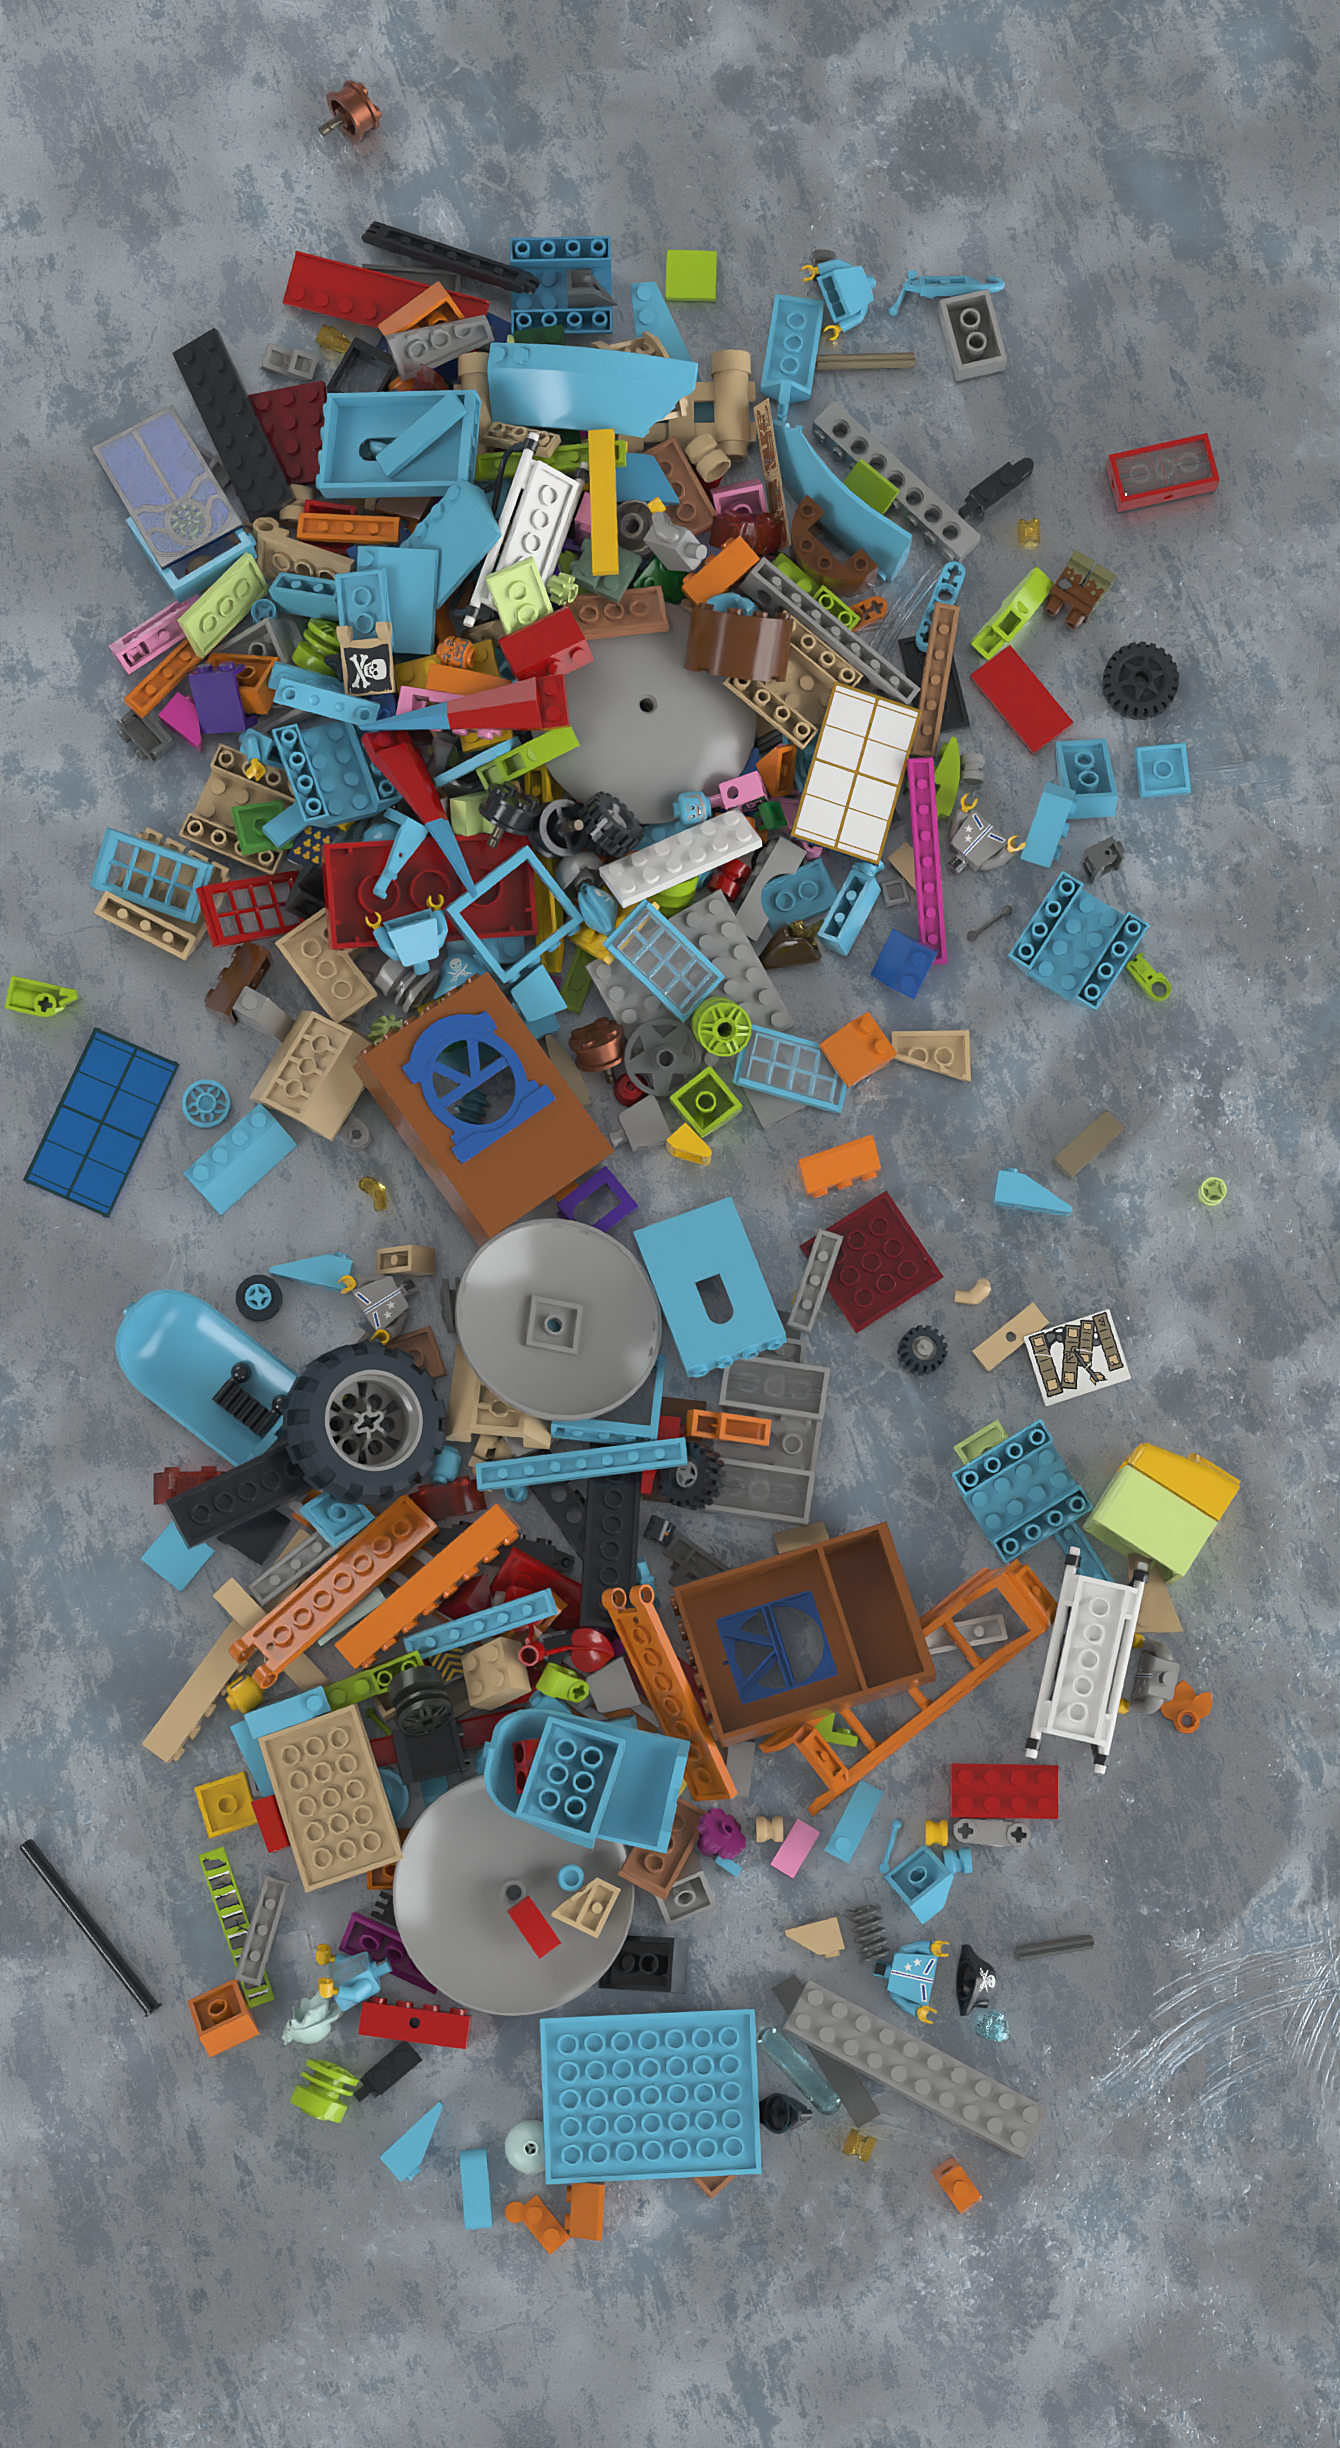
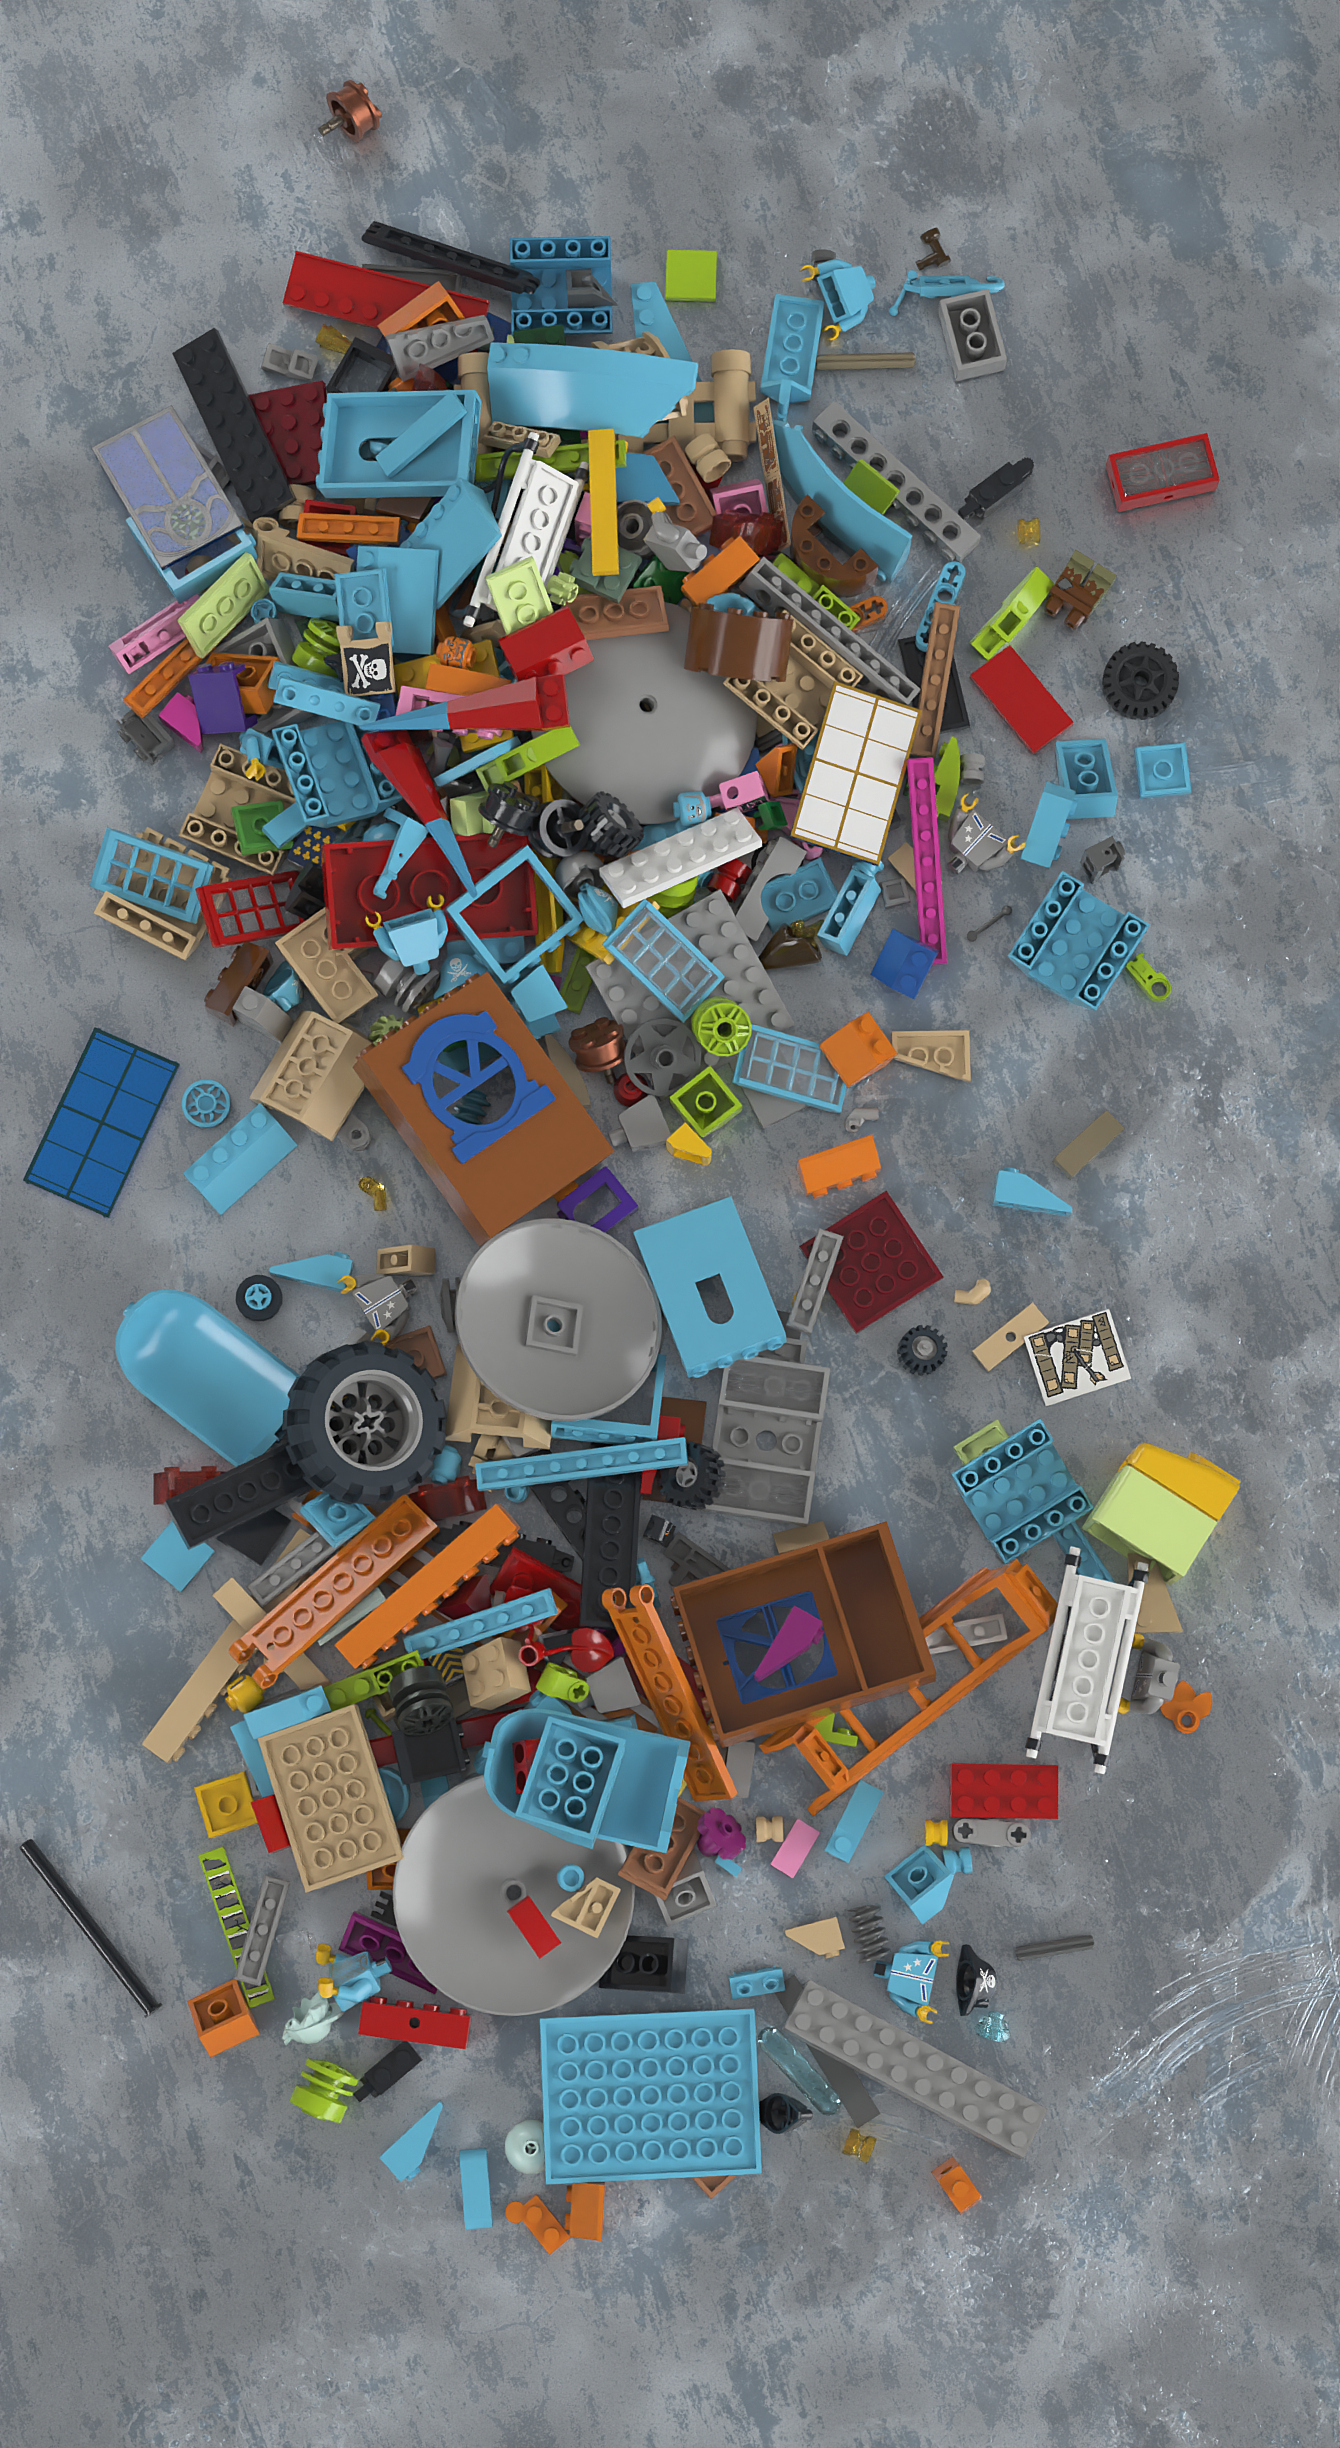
lime piece [4,975,79,1017] -> none
black gear [212,1362,290,1439] -> none
orange slope [684,1409,772,1446] -> none
medium azure hinge [879,1819,902,1873] -> none
yellowish green wheel [1198,1177,1227,1207] -> none
none -> medium azure hat [263,960,304,1012]
none -> medium azure hinge [728,1965,785,2000]
none -> magenta slope [754,1605,824,1682]
none -> light grey arm [844,1107,879,1133]
none -> dark brown piece [915,228,951,271]

